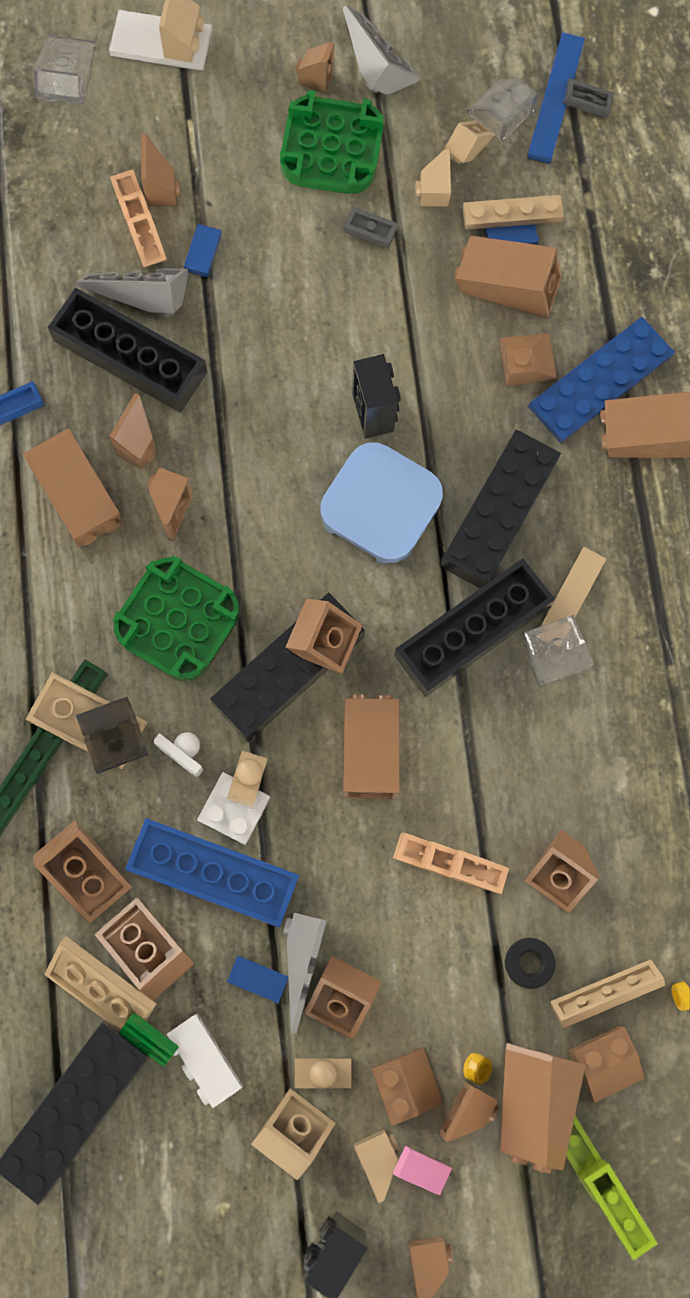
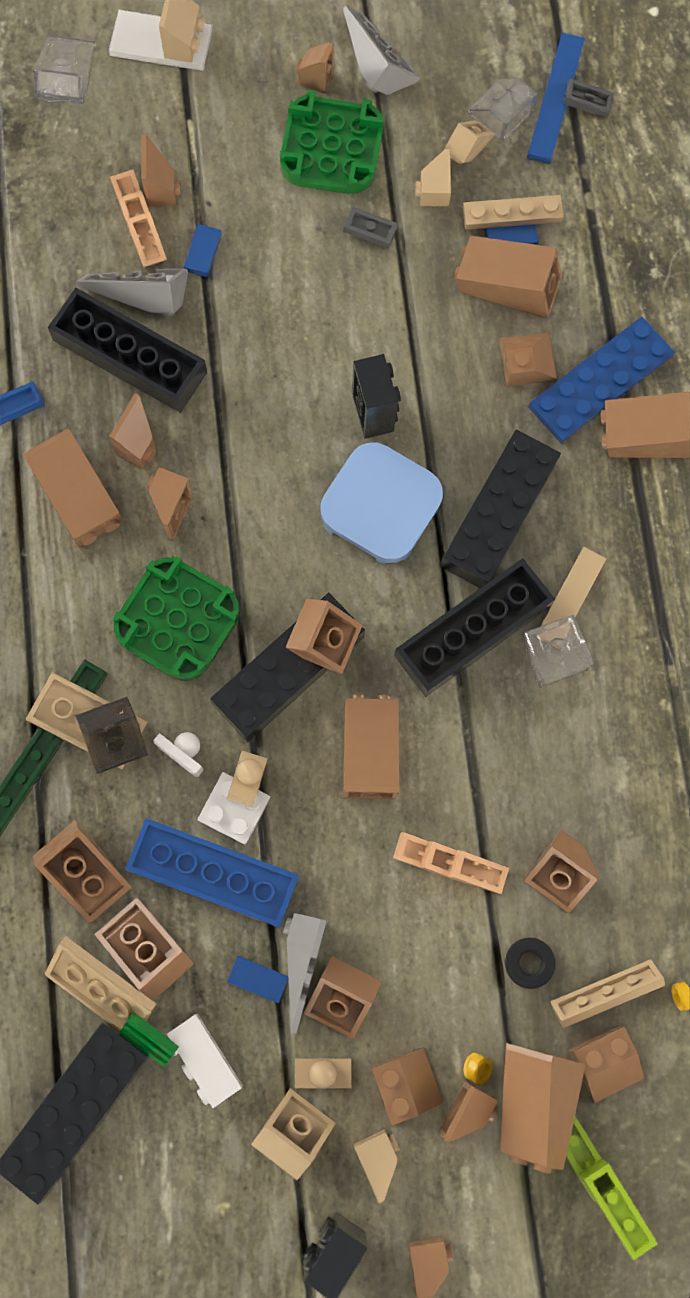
bright pink tile [393,1146,452,1195] -> none

